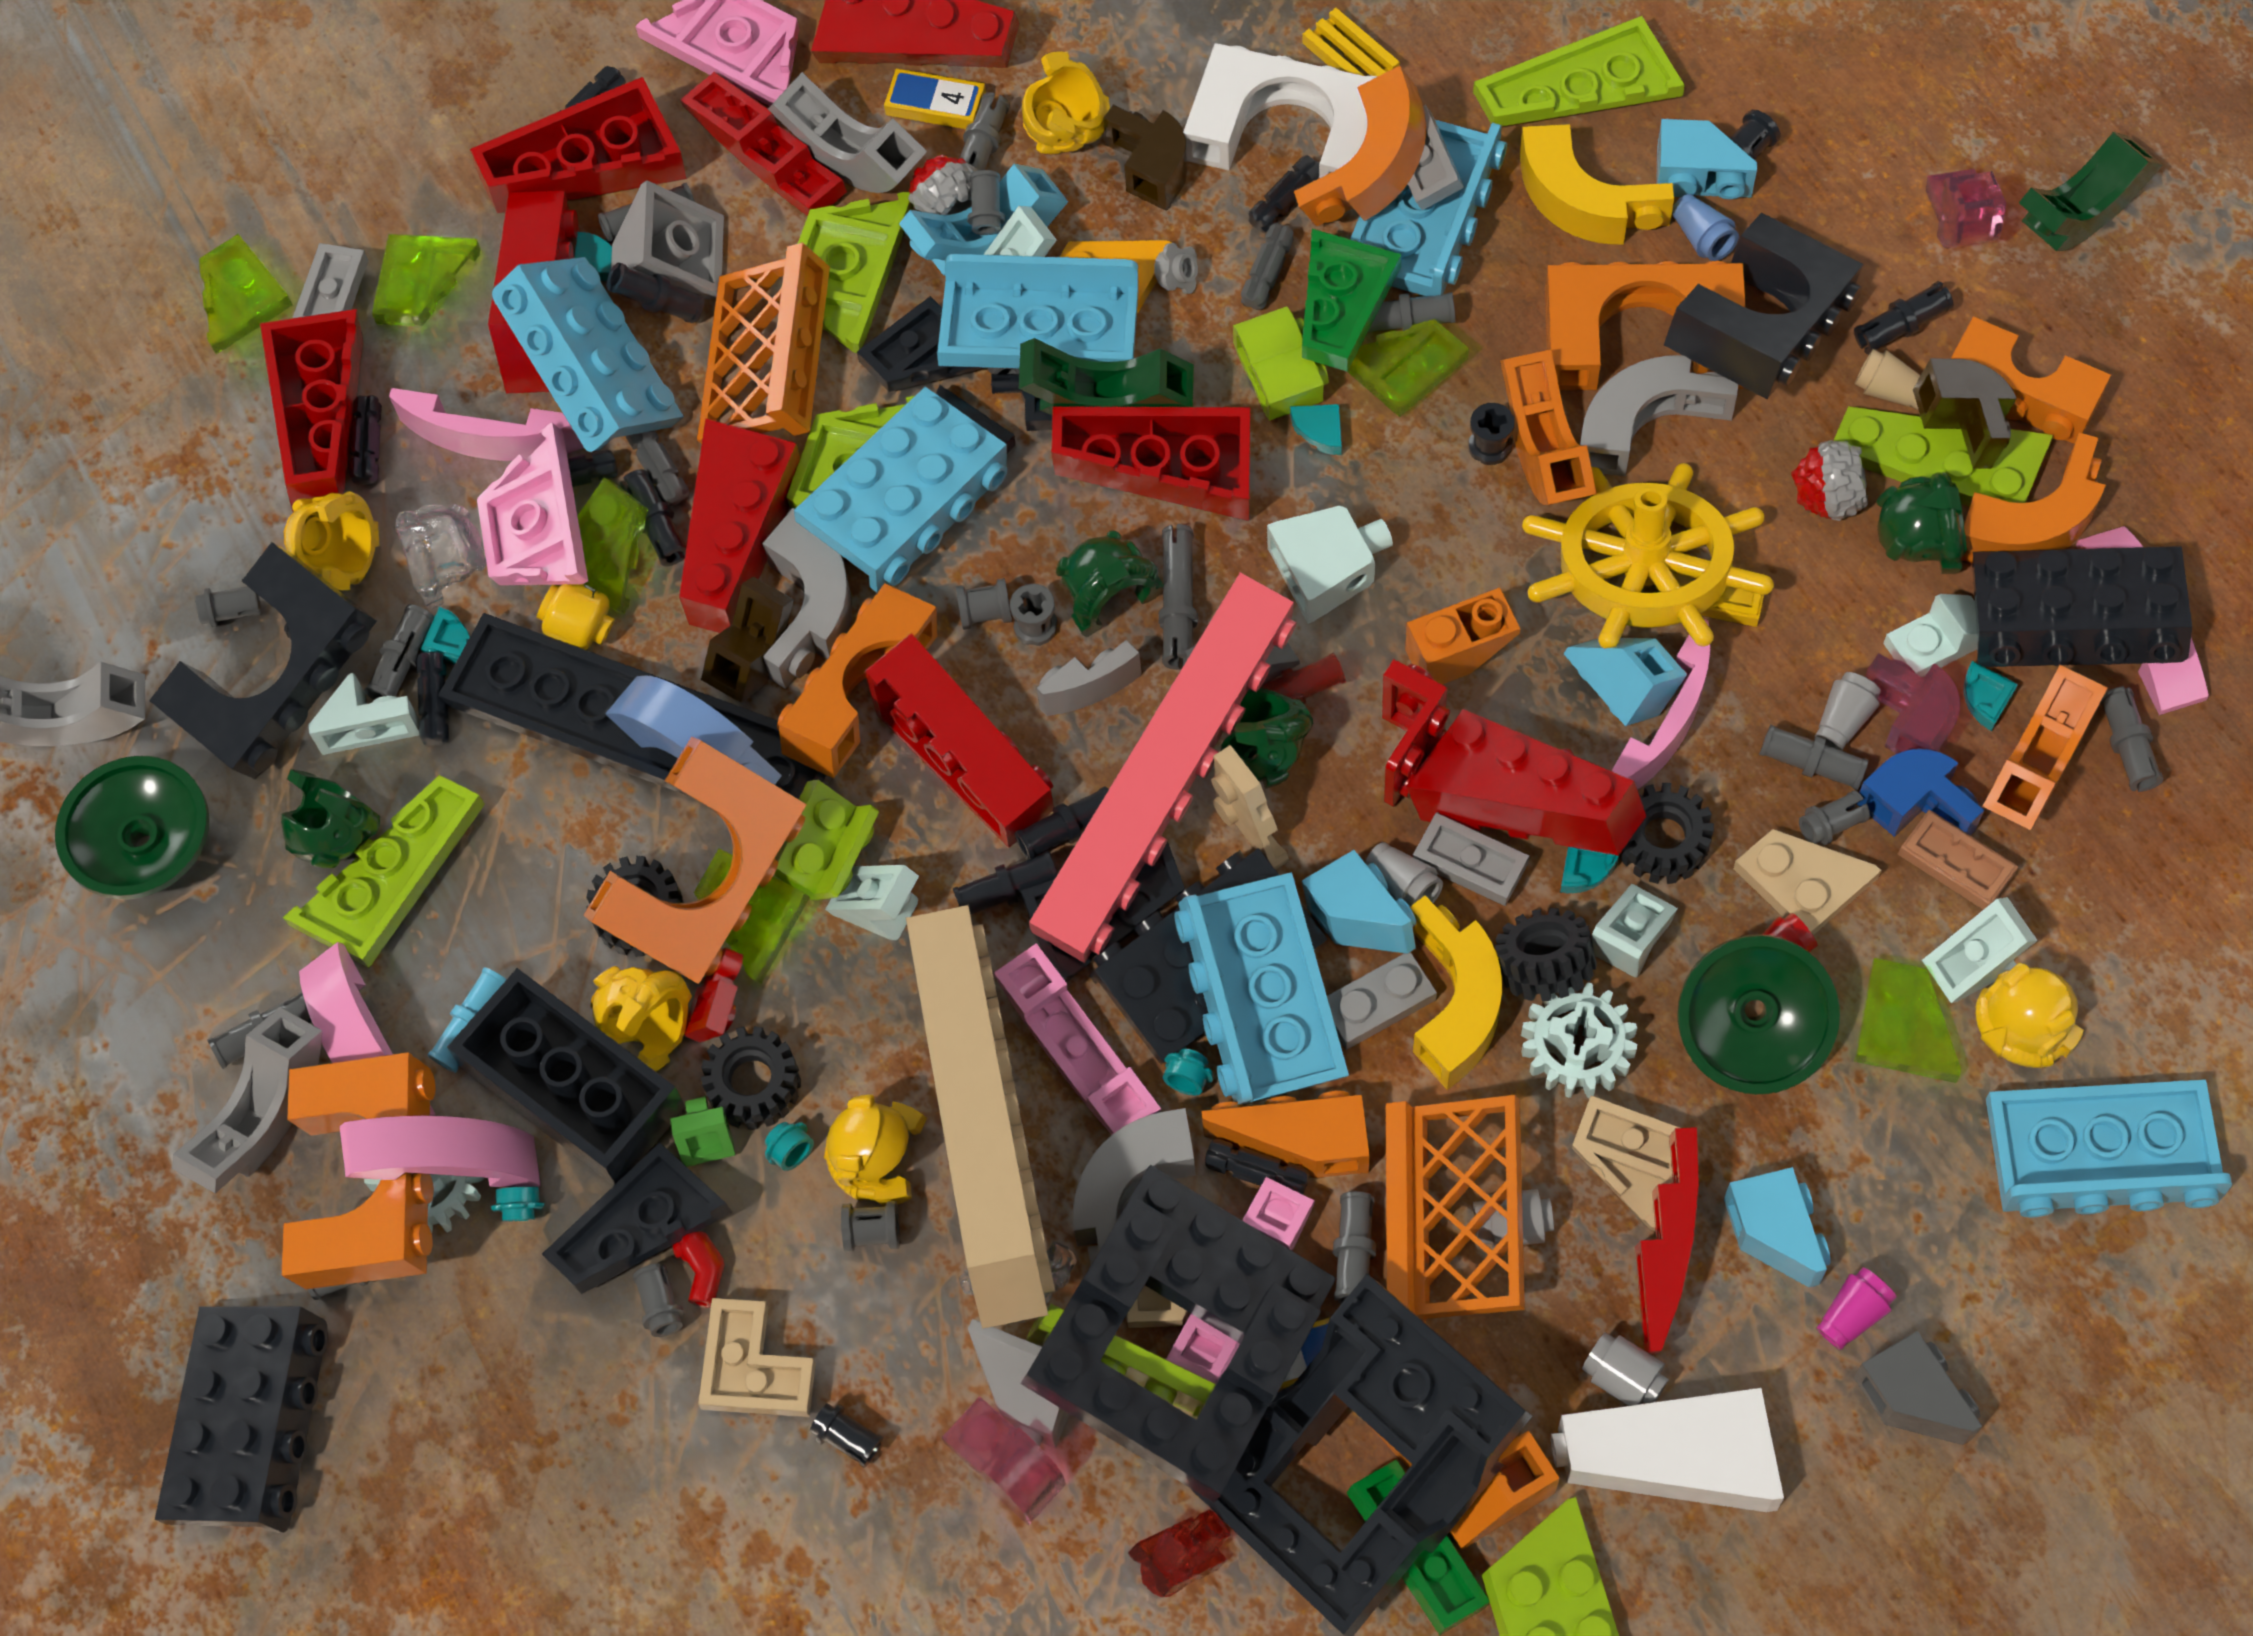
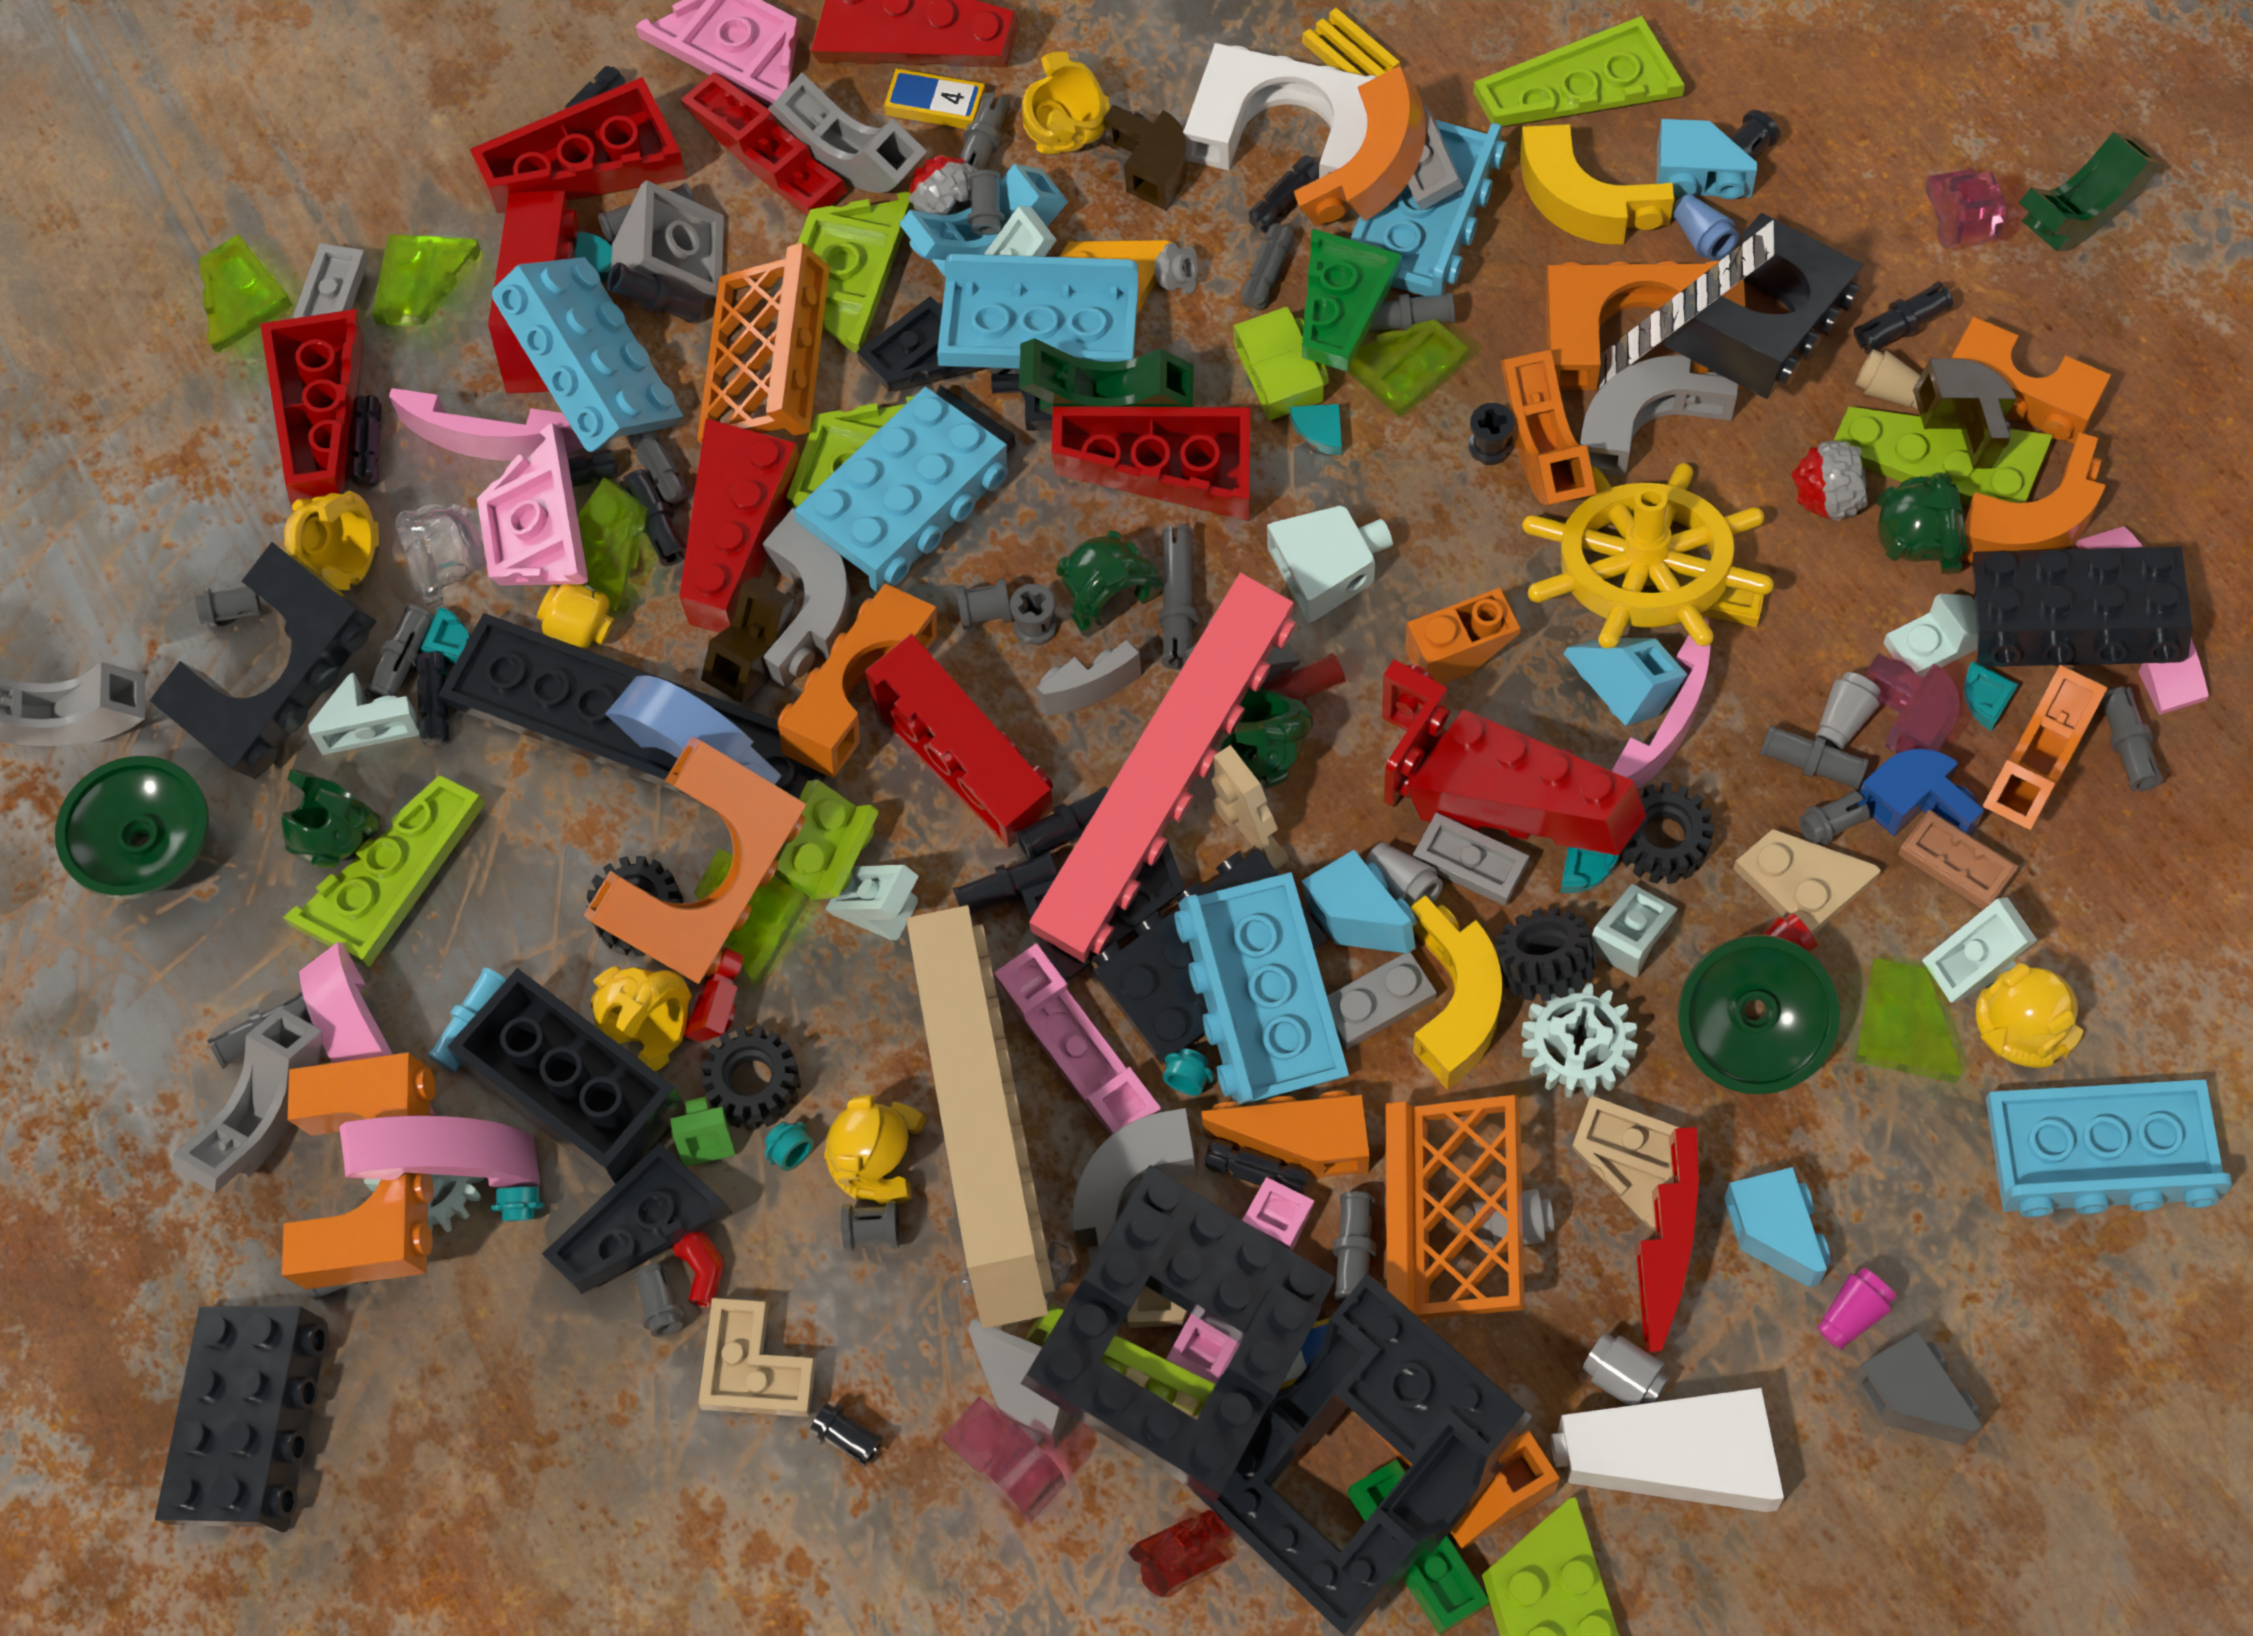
none -> sticker [1599,220,1774,389]

